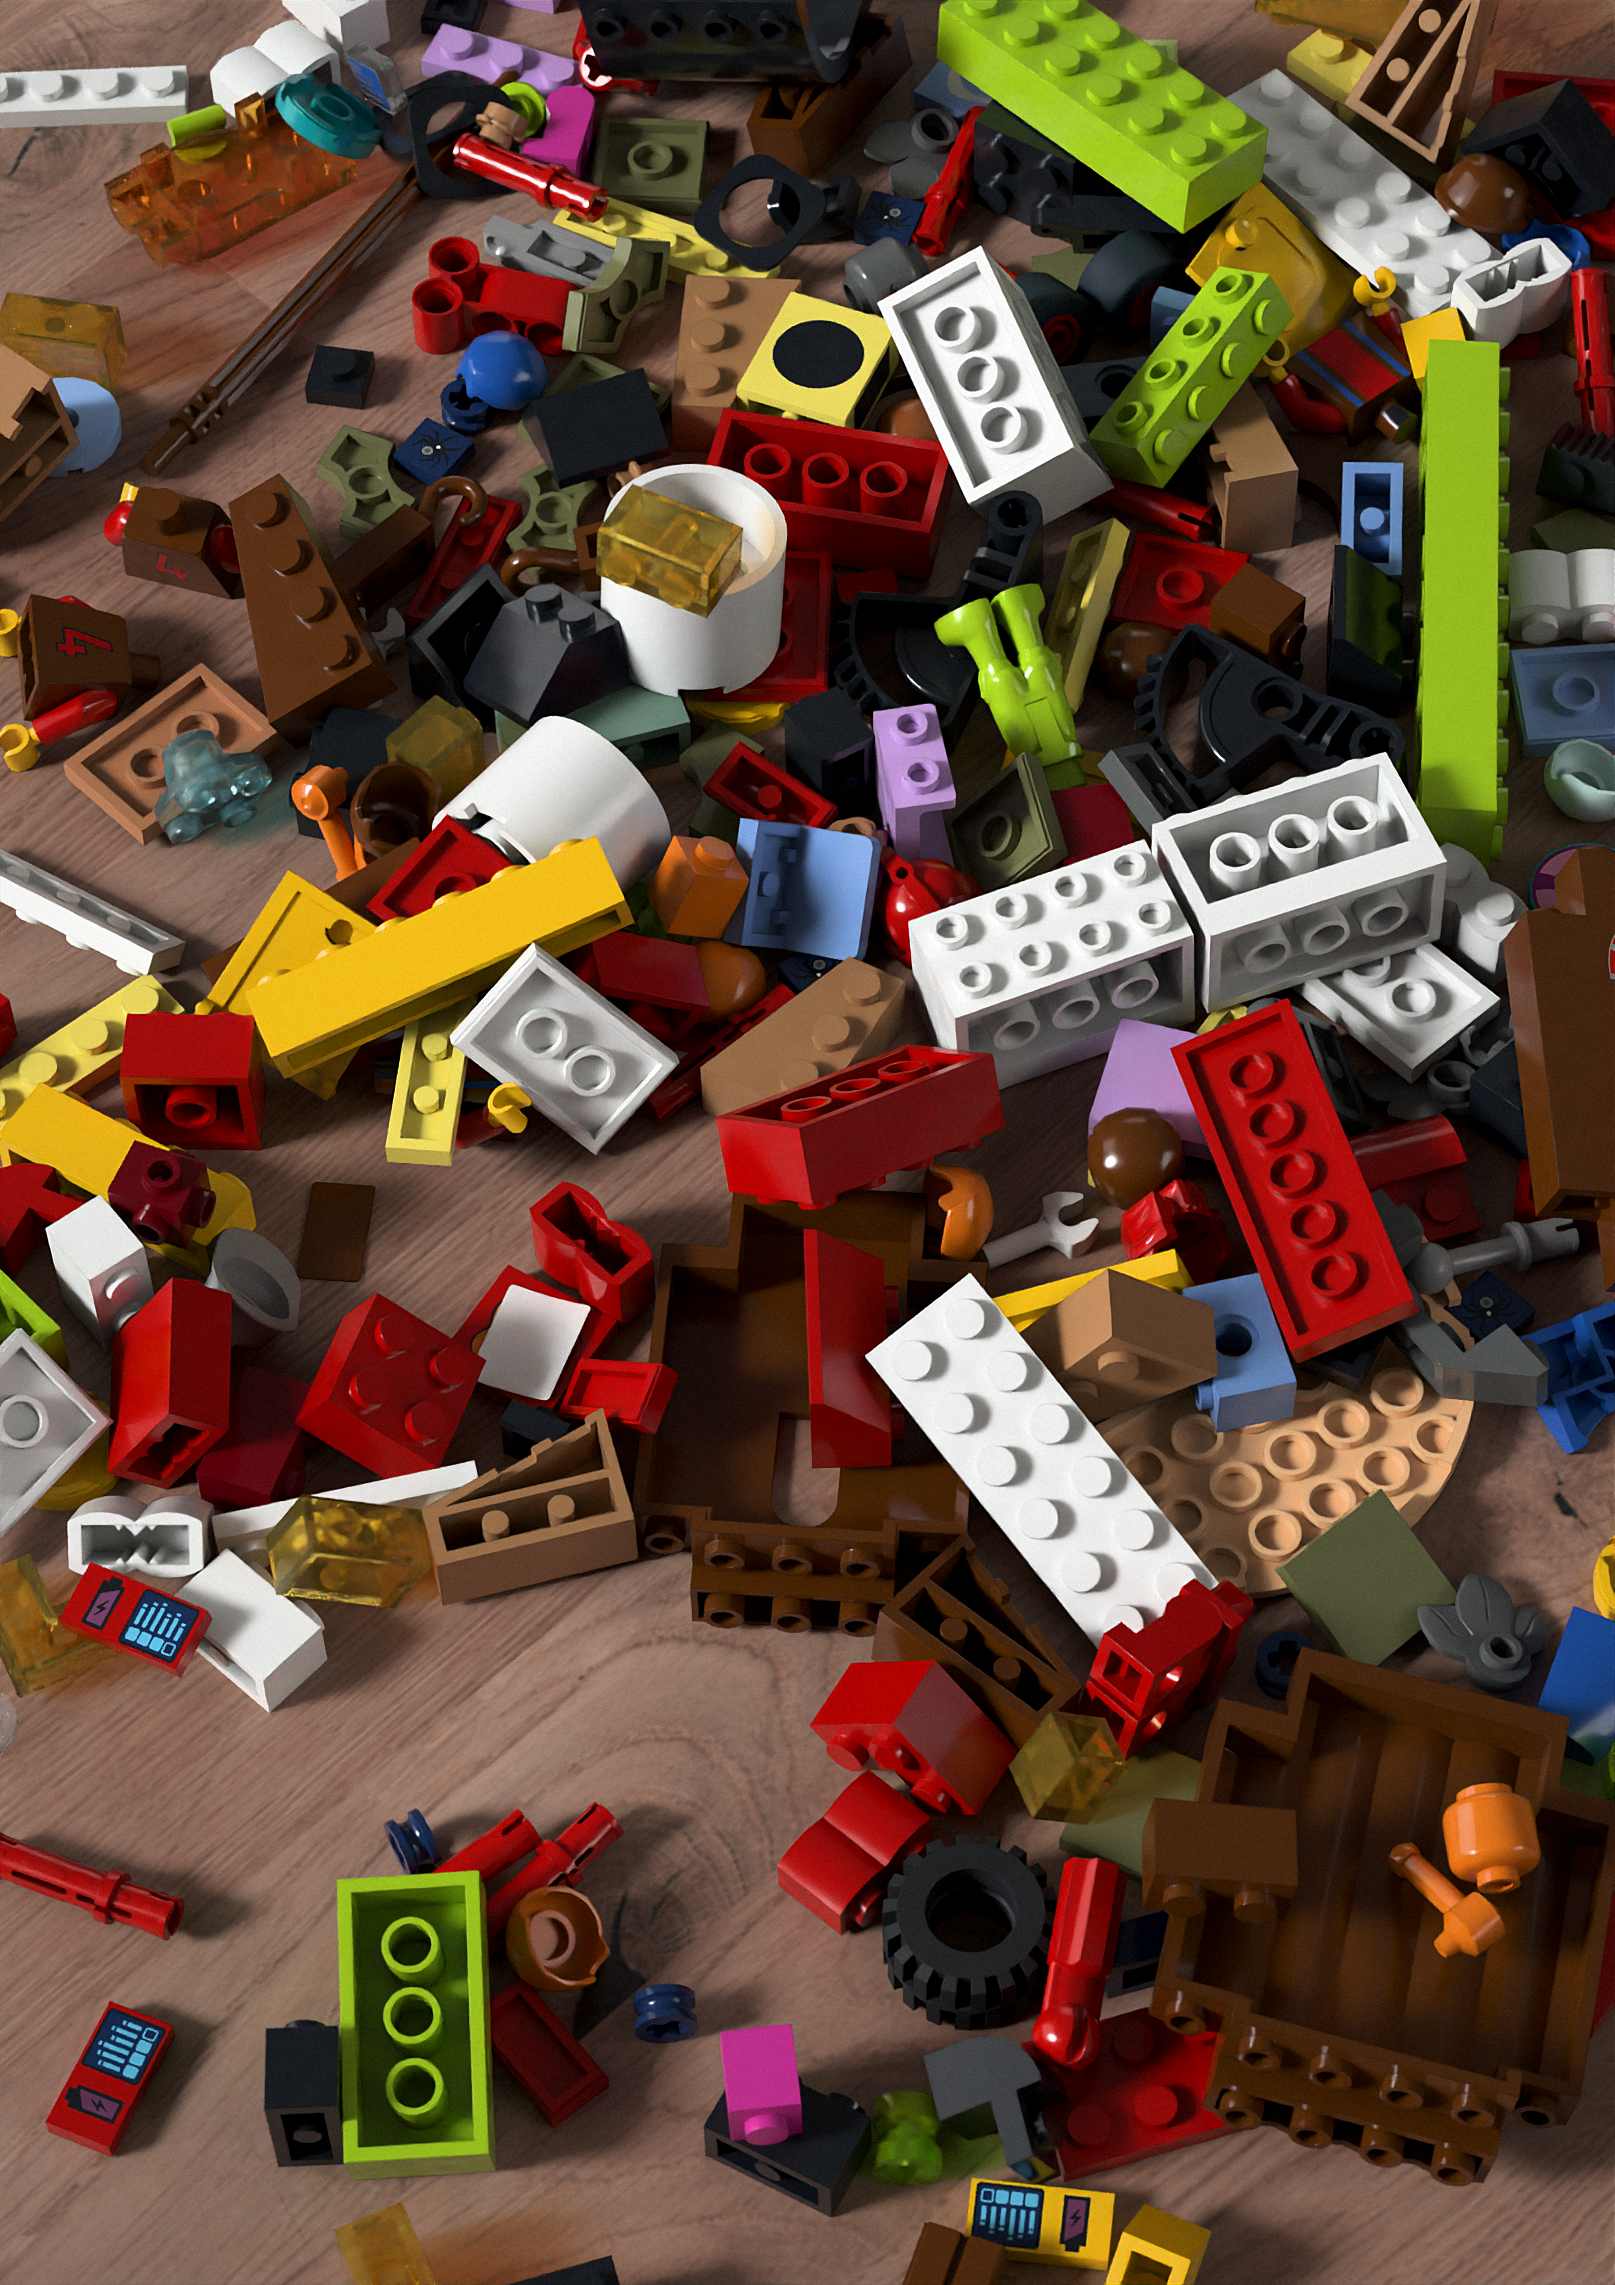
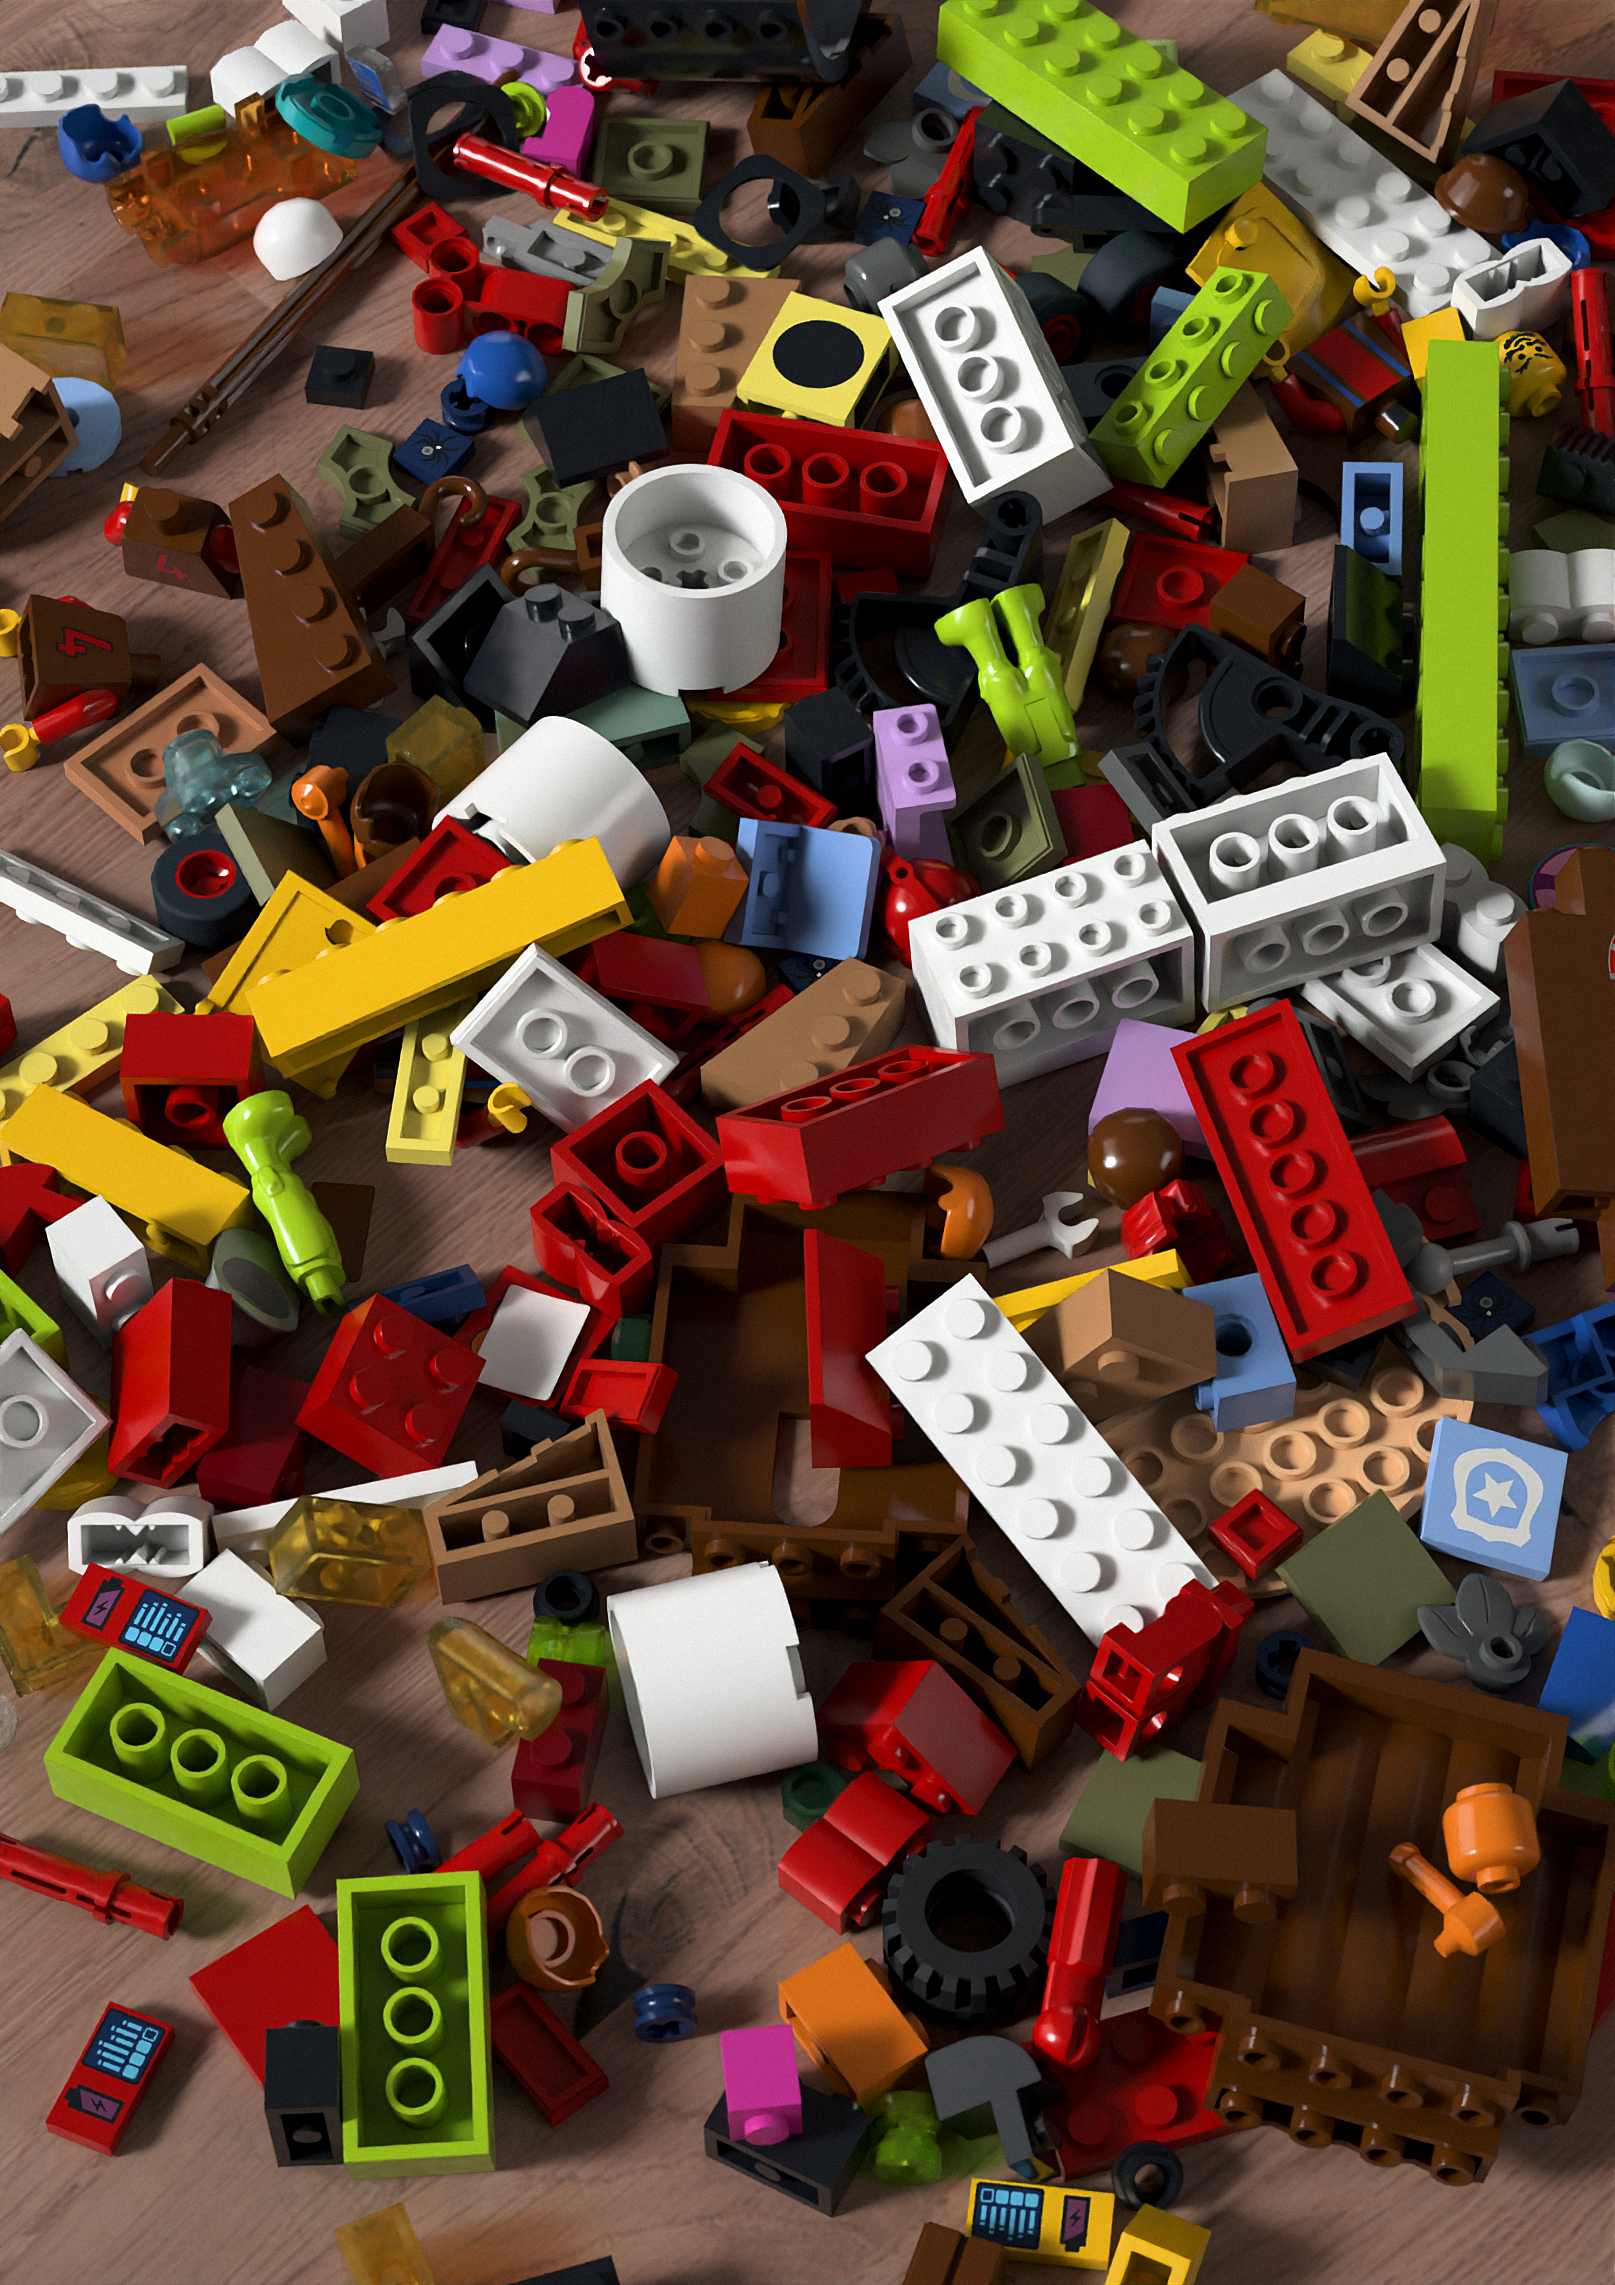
dark red brick [107,1140,216,1250] -> none
medium nougat plate [476,102,529,150] -> none
clear yellow brick [596,484,743,619] -> none
clear yellow brick [1009,1711,1130,1825] -> none
none -> lime brick [43,1646,360,1900]
none -> blue hair [58,104,145,184]
none -> black wheel [151,832,264,953]
none -> red tile [188,1904,341,2092]
none -> olive tile [215,802,340,907]
none -> lime piece [223,1090,346,1317]
none -> white hair [253,197,343,281]
none -> dark blue plate [345,1264,487,1326]
none -> red tile [390,201,470,274]
none -> clear yellow brick [425,1617,563,1750]
none -> dark red brick [511,1657,610,1825]
none -> clear neon green wheel [526,1615,606,1683]
none -> black plate [533,1570,600,1636]
none -> red brick [550,1078,733,1259]
none -> white brick [607,1560,818,1799]
none -> clear green tile [611,1313,653,1363]
none -> orange brick [778,1941,932,2116]
none -> clear green tile [781,1762,845,1833]
none -> black plate [1111,2140,1184,2212]
none -> red tile [1207,1488,1304,1582]
none -> light blue tile [1416,1416,1568,1582]
none -> yellow head [1493,330,1567,417]

